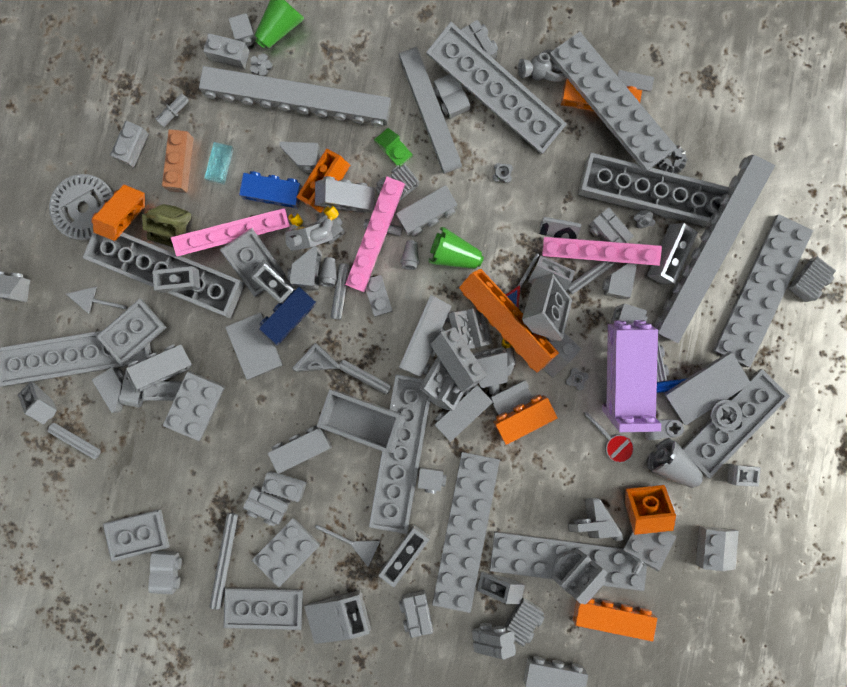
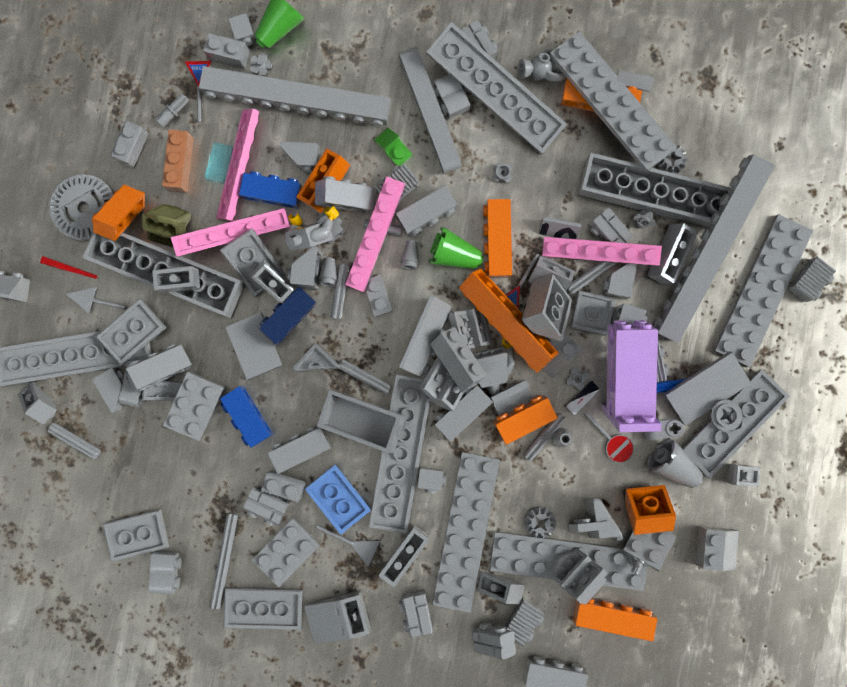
none -> red sticker [40,256,98,279]
none -> piece [184,60,213,123]
none -> bright pink plate [216,108,259,221]
none -> blue brick [220,386,274,448]
none -> medium blue plate [305,464,372,535]
none -> orange brick [483,199,512,278]
none -> light grey axle [523,413,566,461]
none -> light grey gear [525,507,556,538]
none -> light grey cone [553,428,572,447]
none -> sticker [567,381,599,415]
none -> light grey tile [570,291,616,336]

